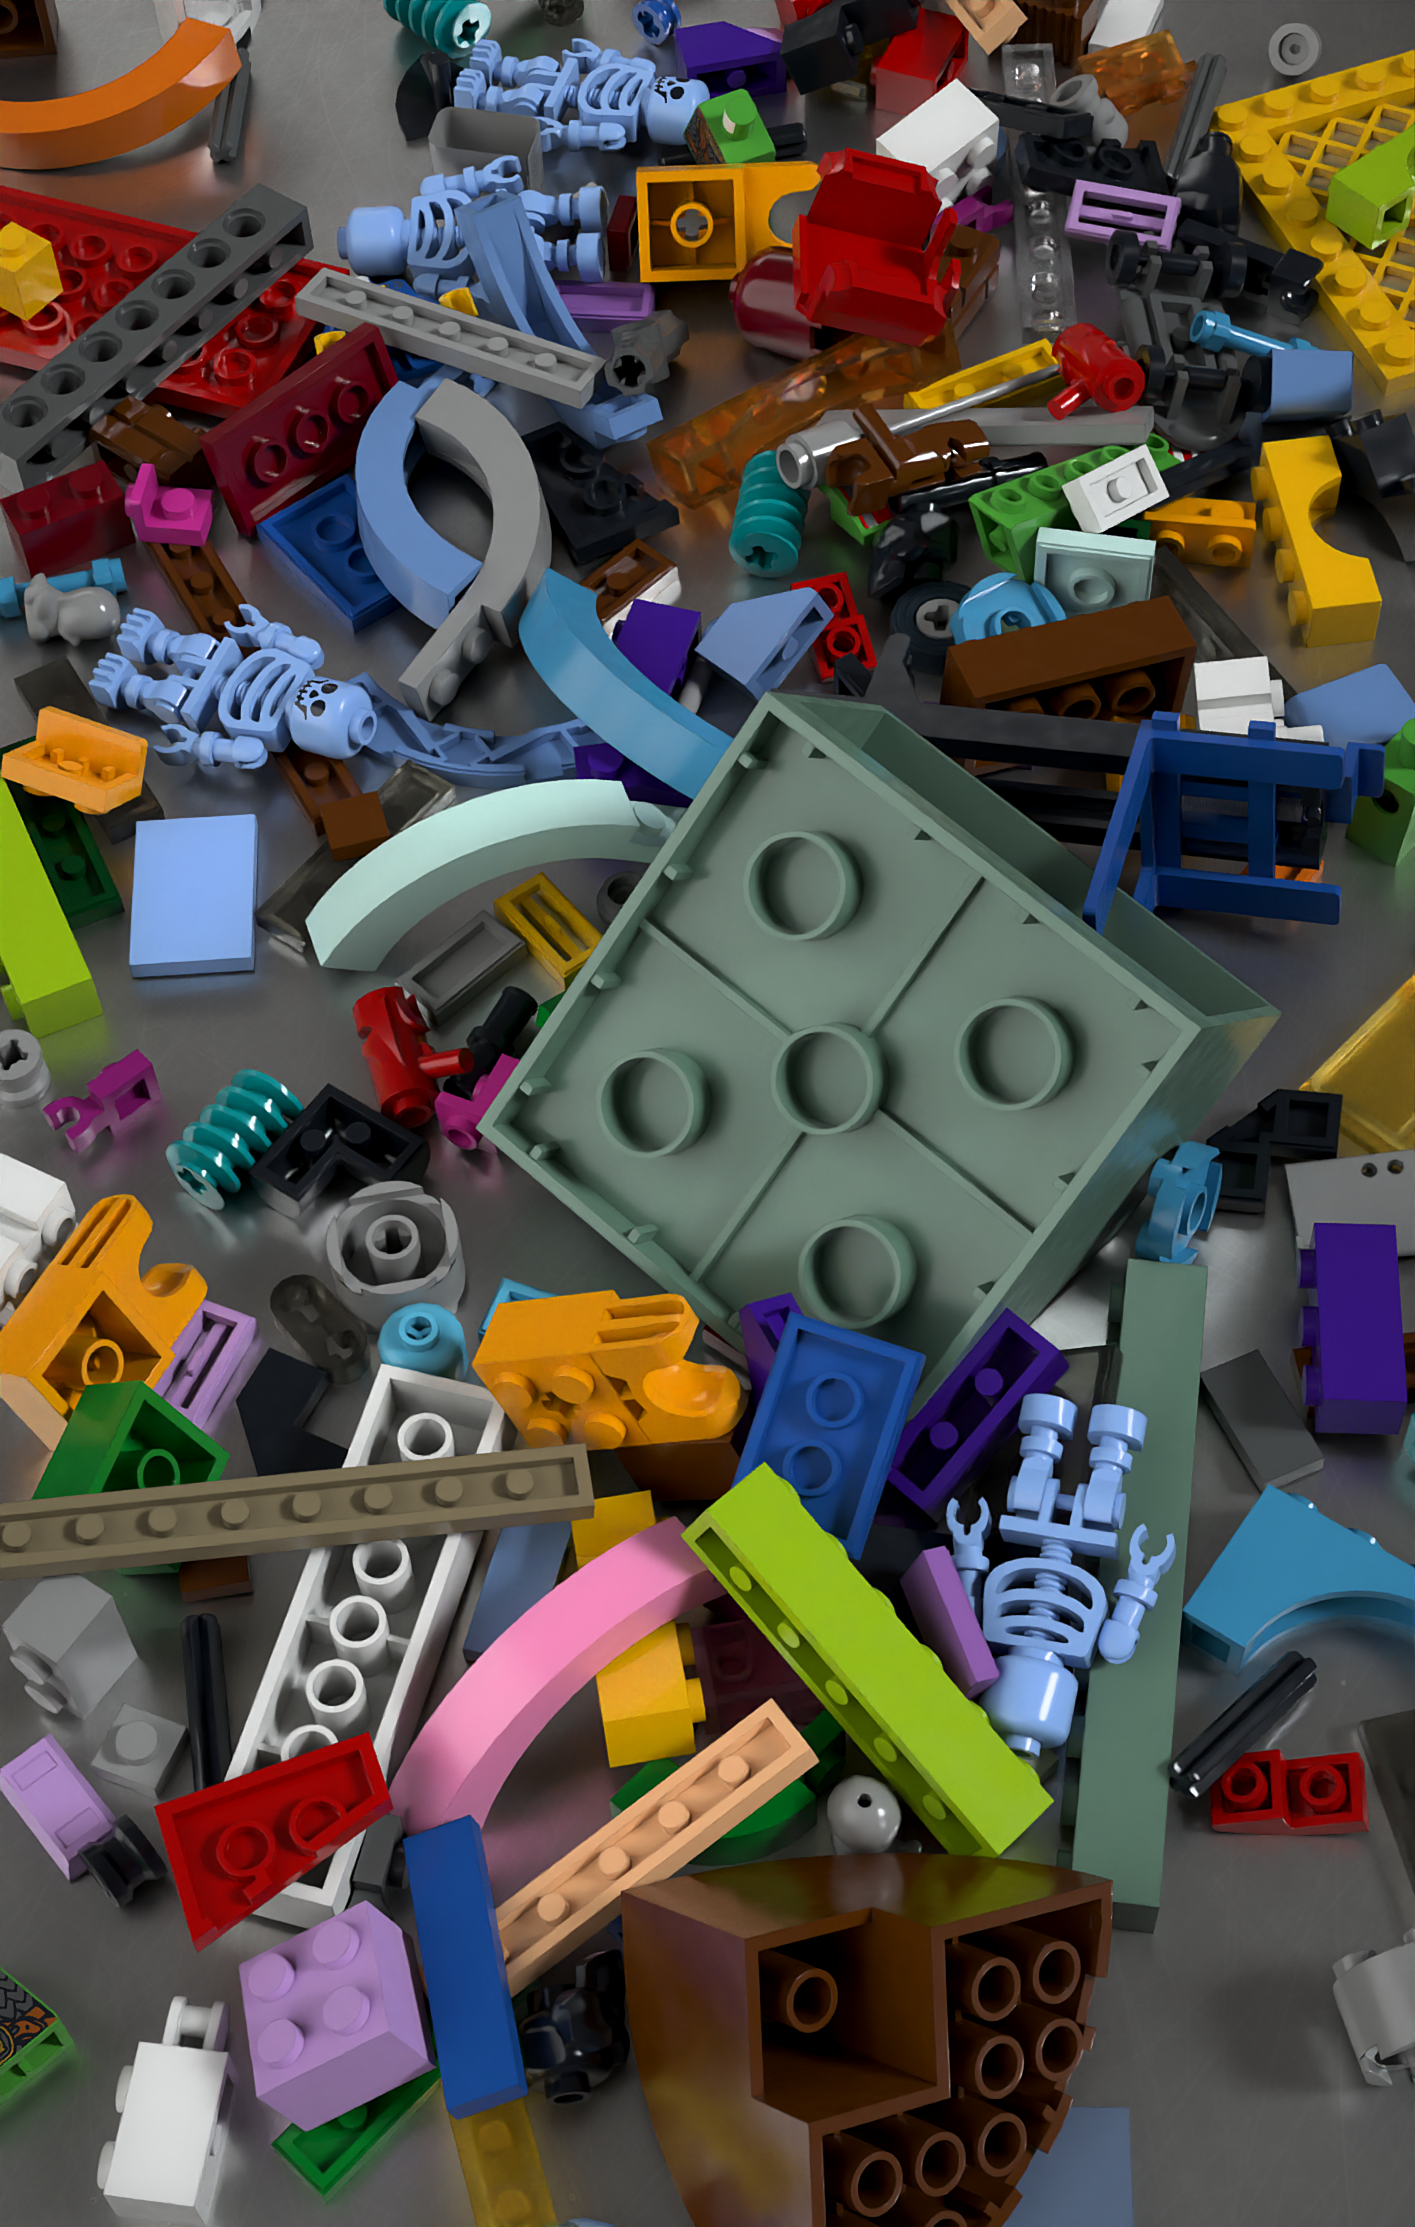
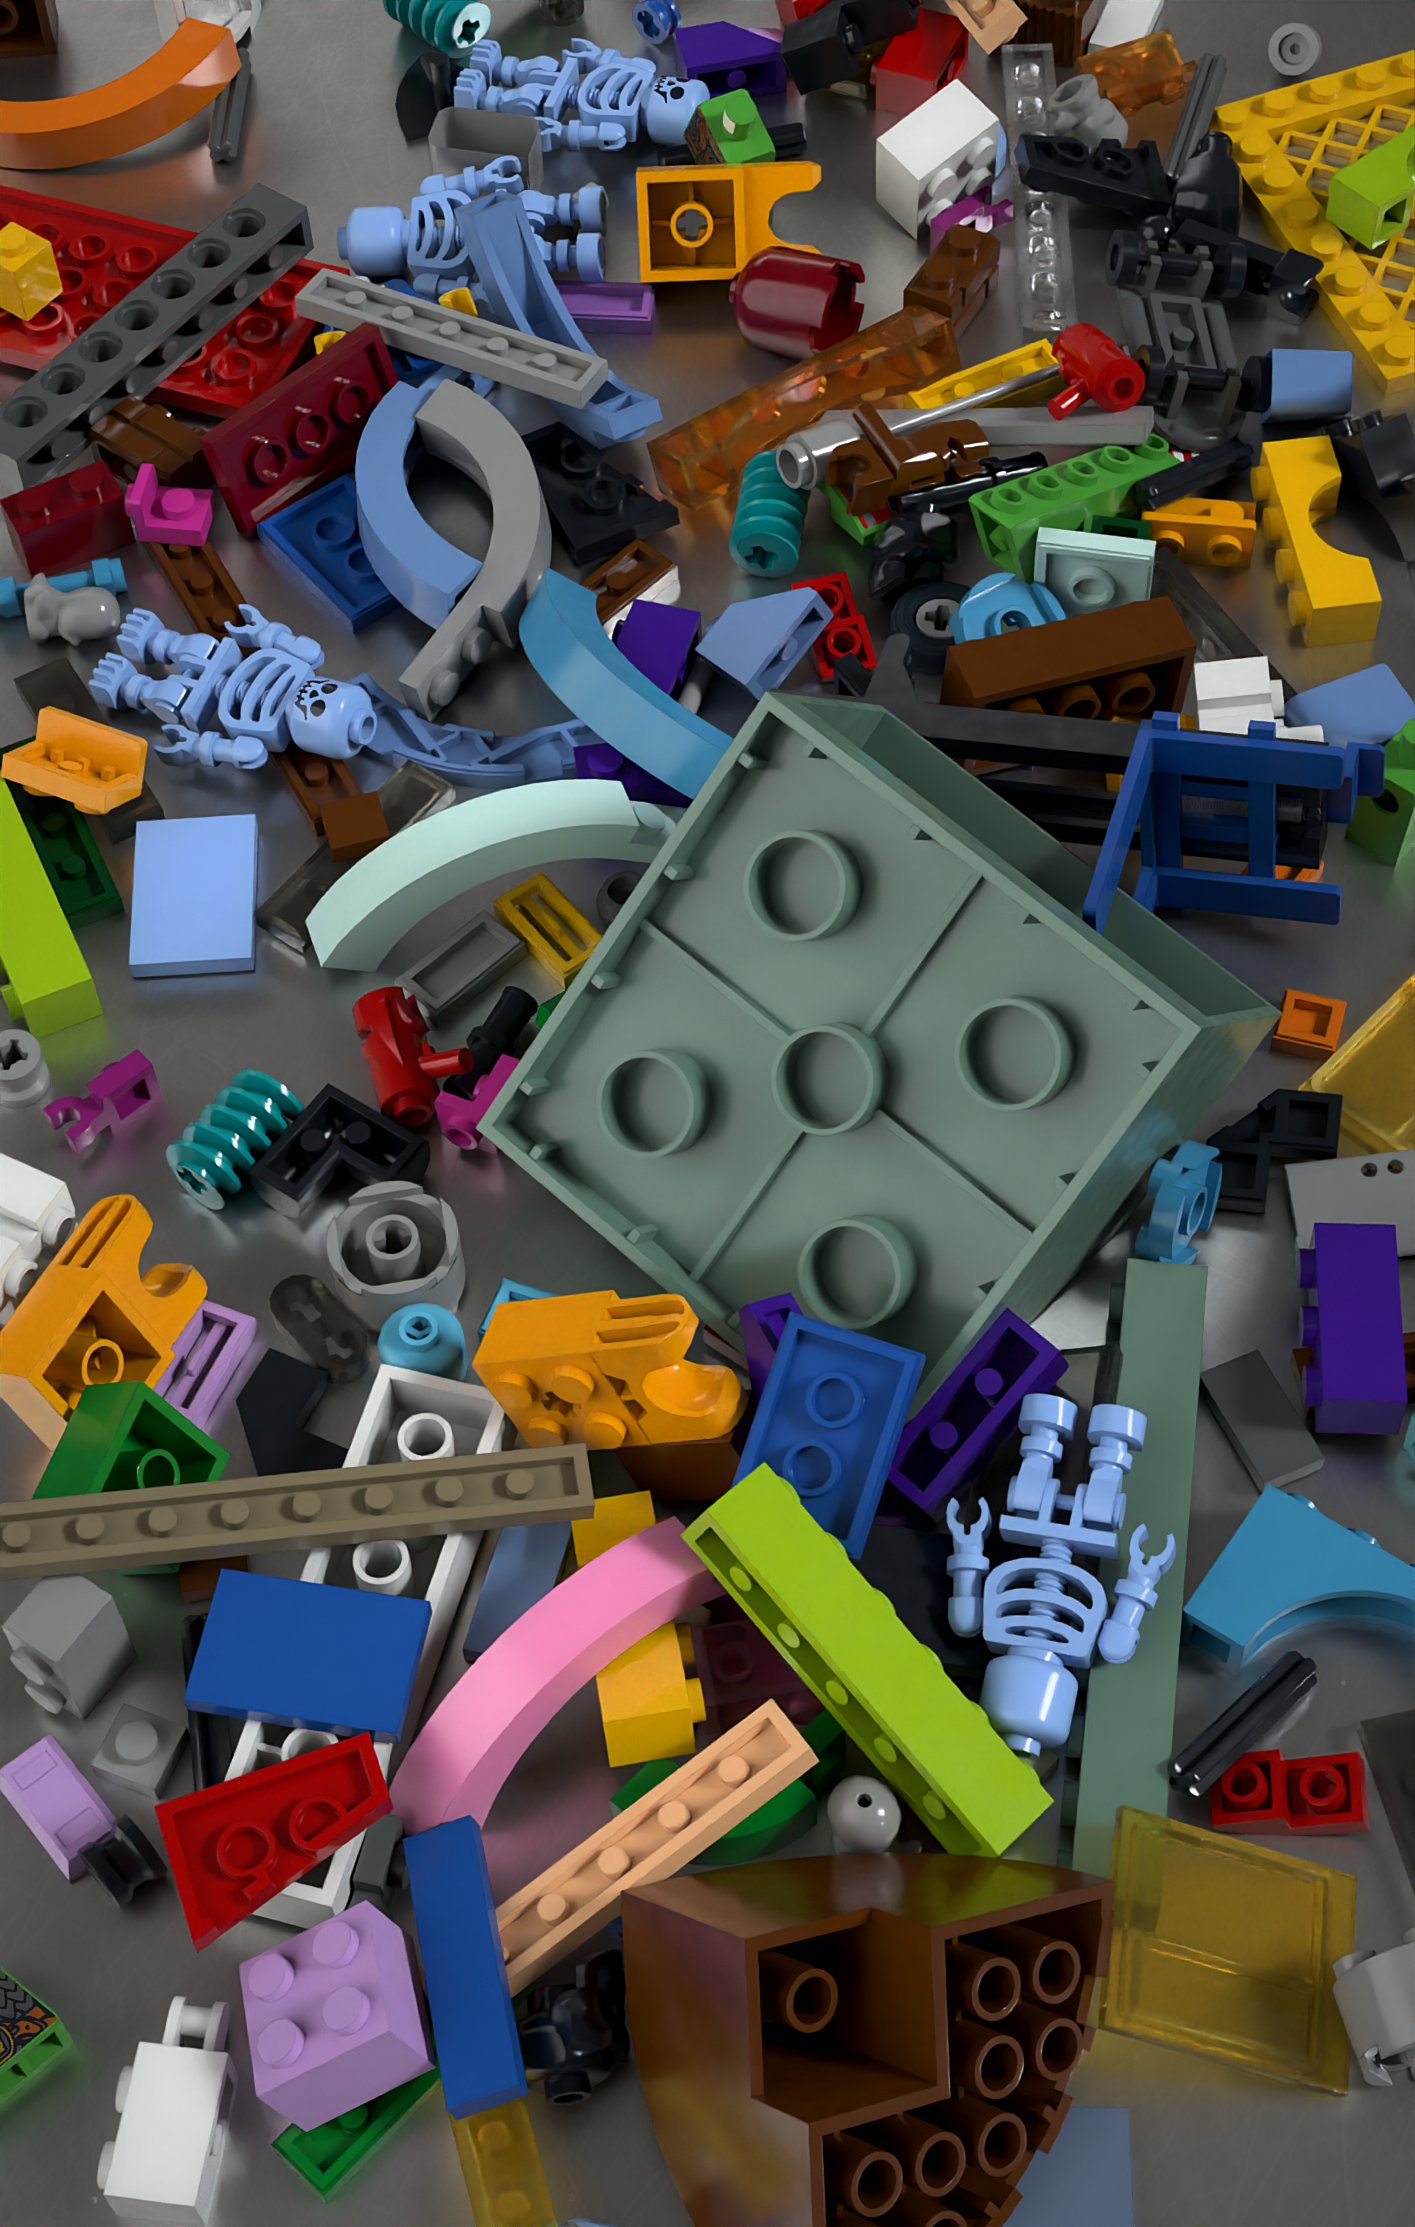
dark grey piece [604,309,690,397] -> none
dark red tile [606,195,639,273] -> none
red piece [792,147,961,347] -> none
medium lavender tile [899,1546,999,1703] -> none
black tile [966,87,1094,140] -> none
white plate [1062,444,1170,534] -> none
lavender tile [1064,179,1181,252] -> none
dark azure bar [1190,310,1320,356] -> none
none -> blue tile [183,1568,432,1744]
none -> clear yellow piece [1098,1805,1357,2098]
none -> orange tile [1270,988,1347,1064]

